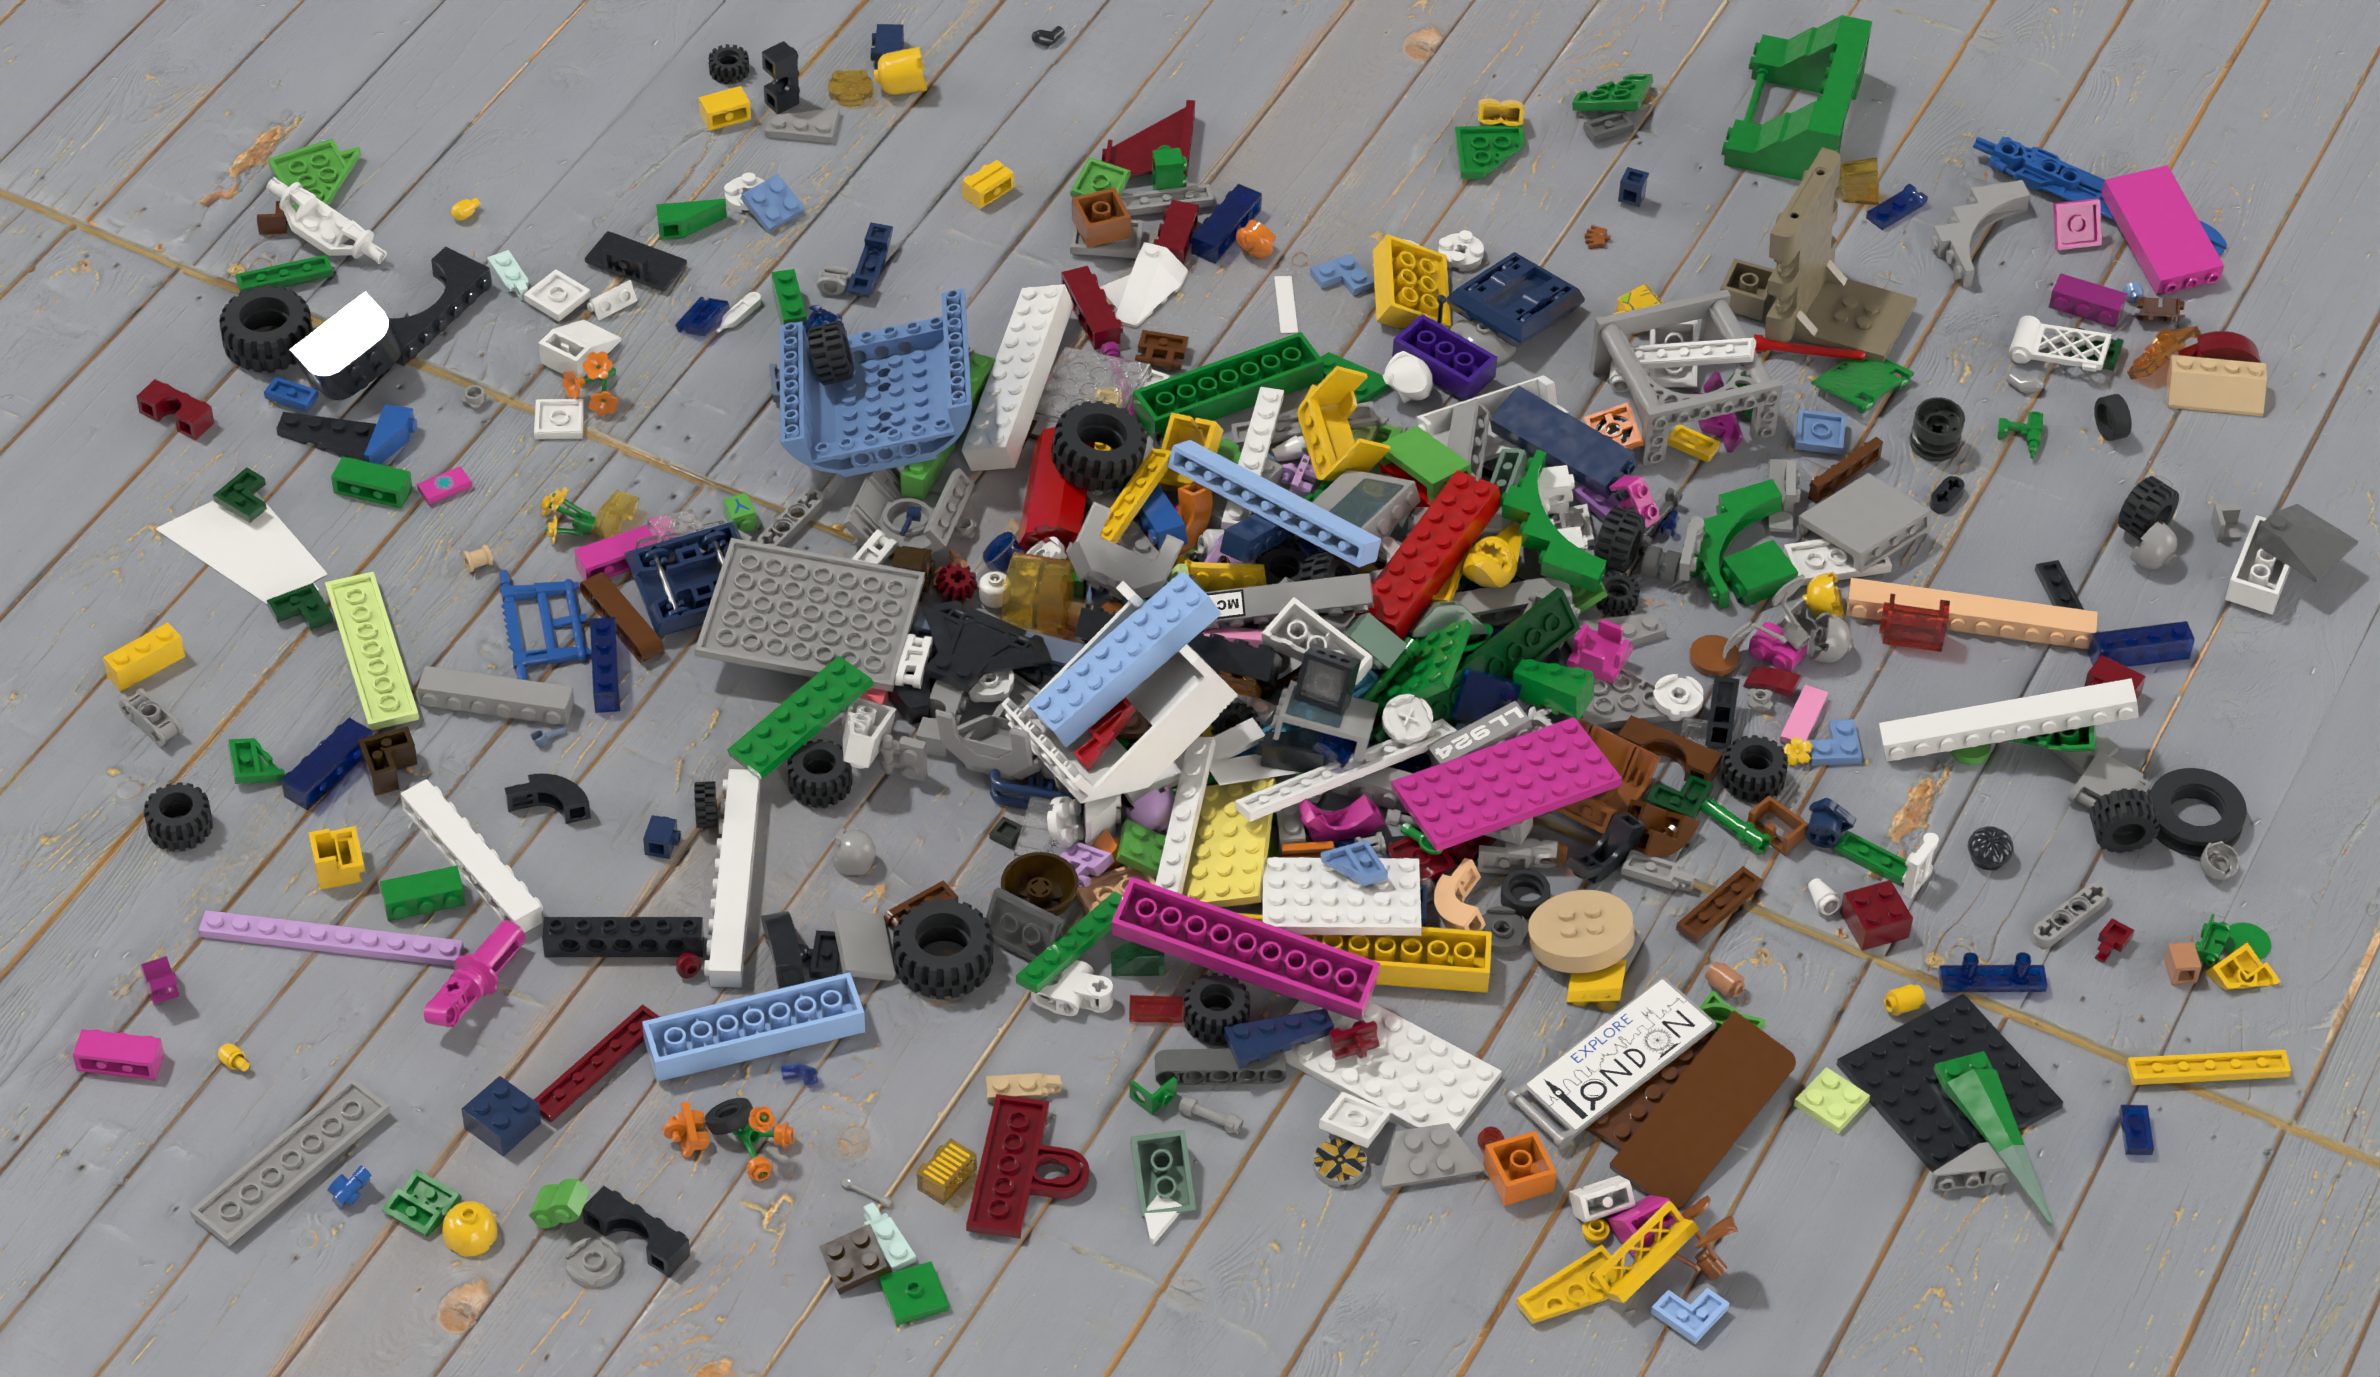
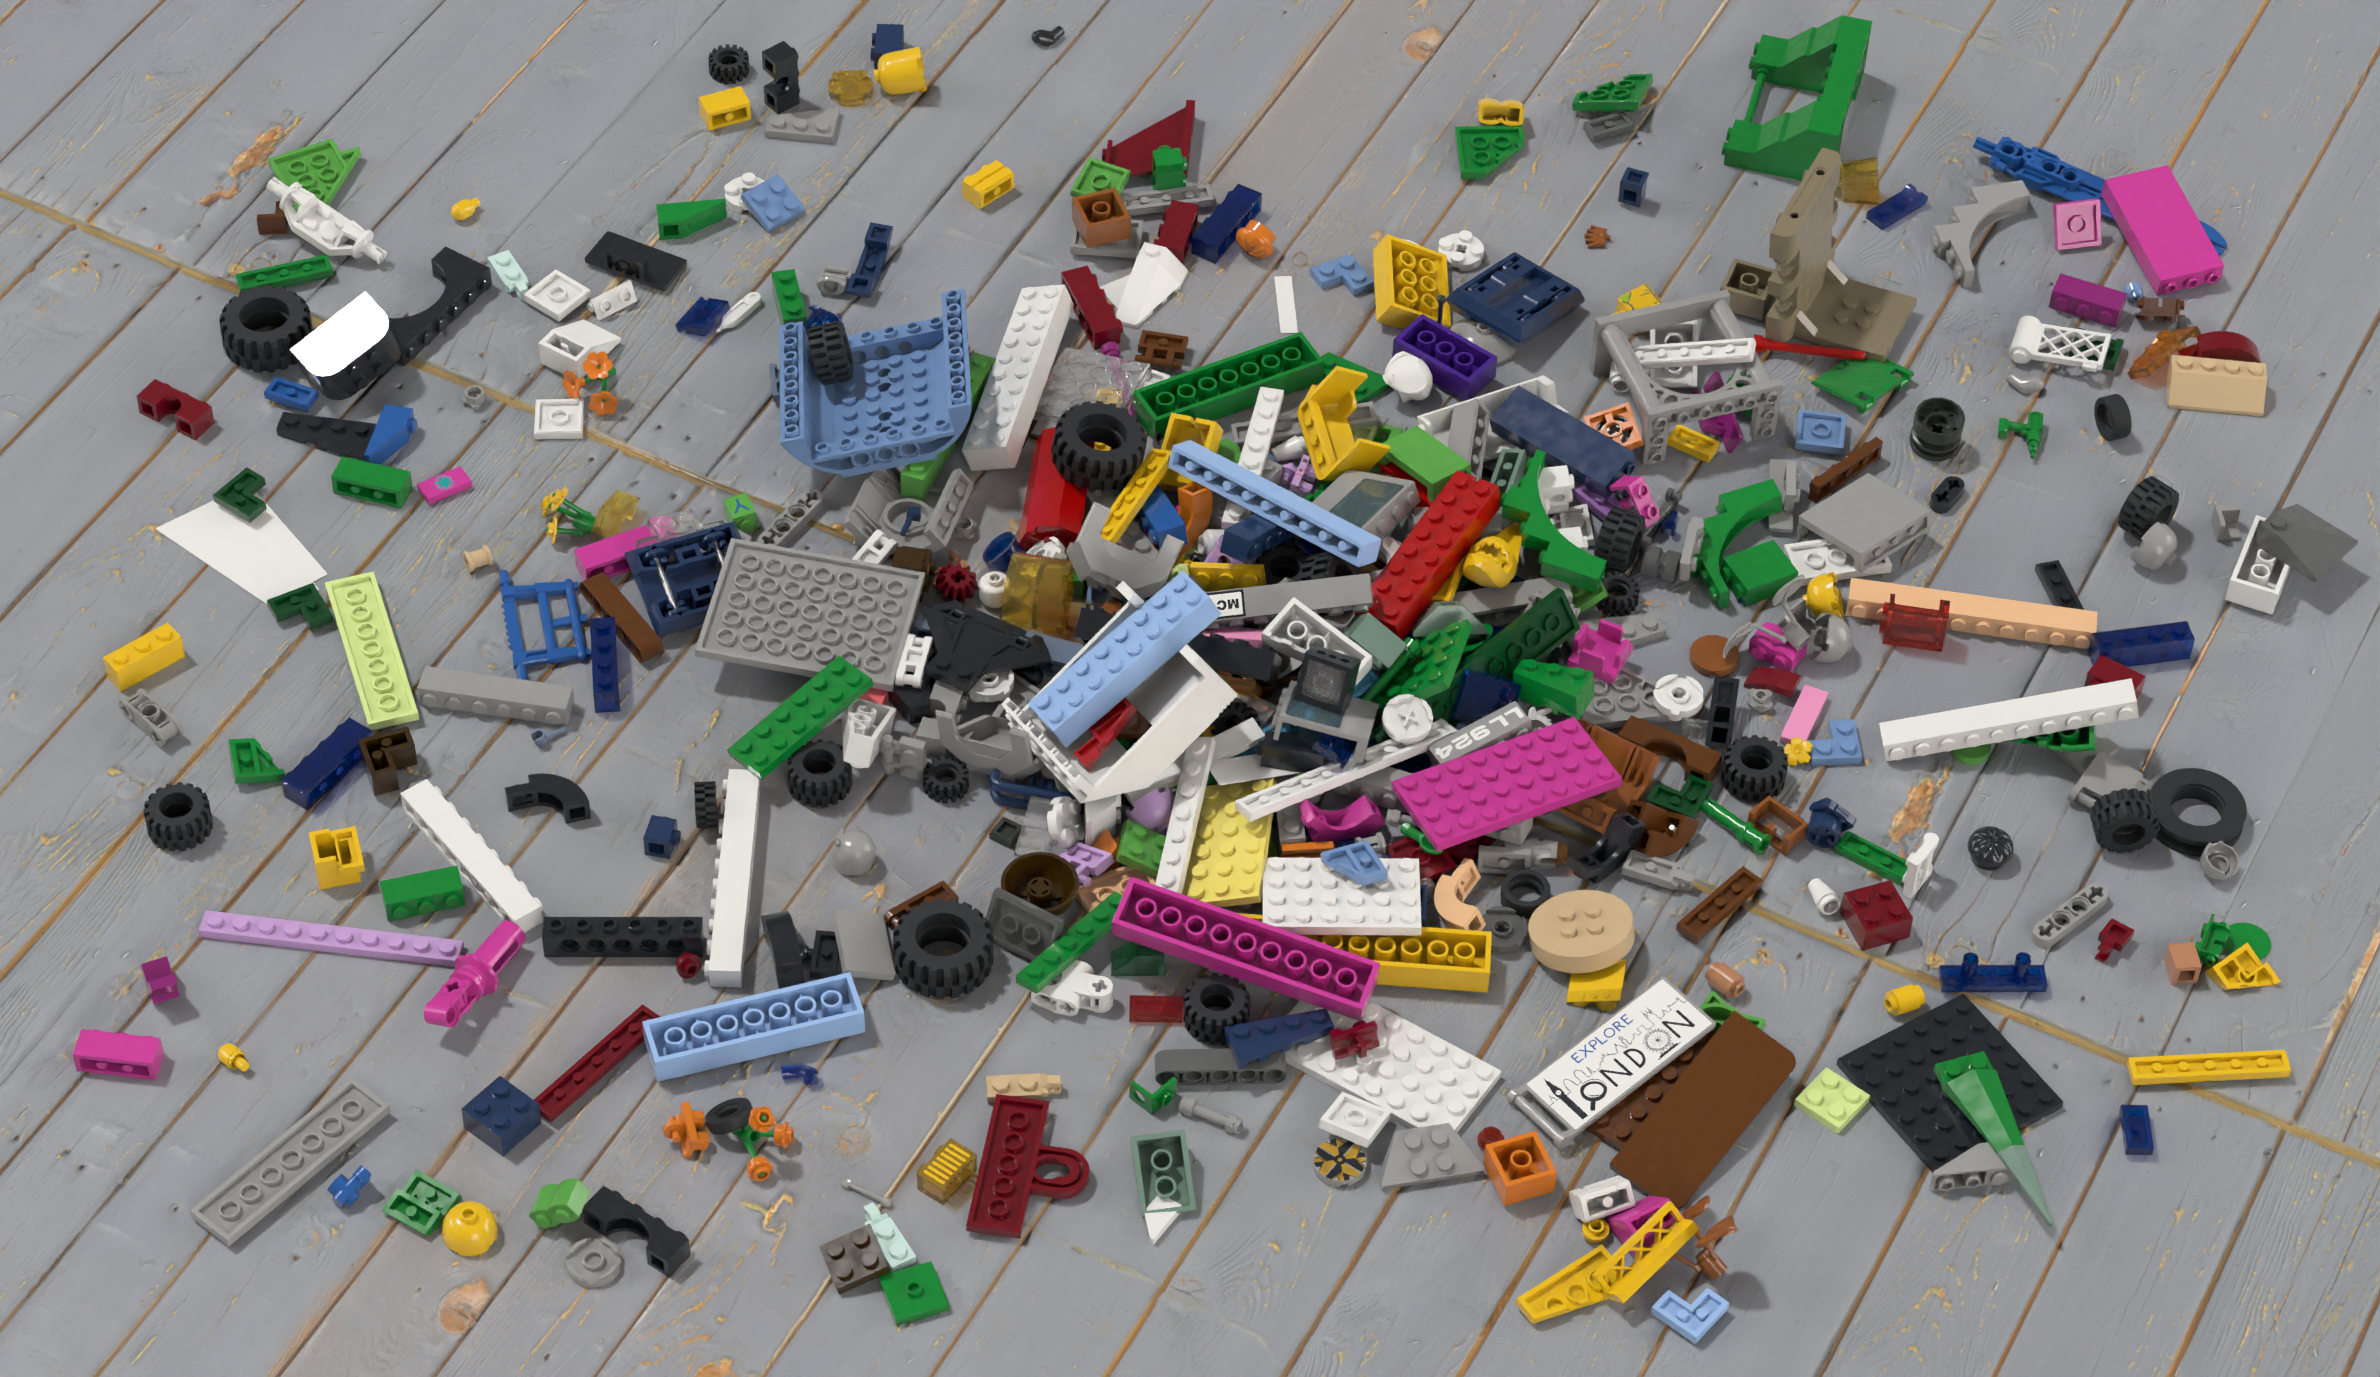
none -> black tyre [923,755,969,803]

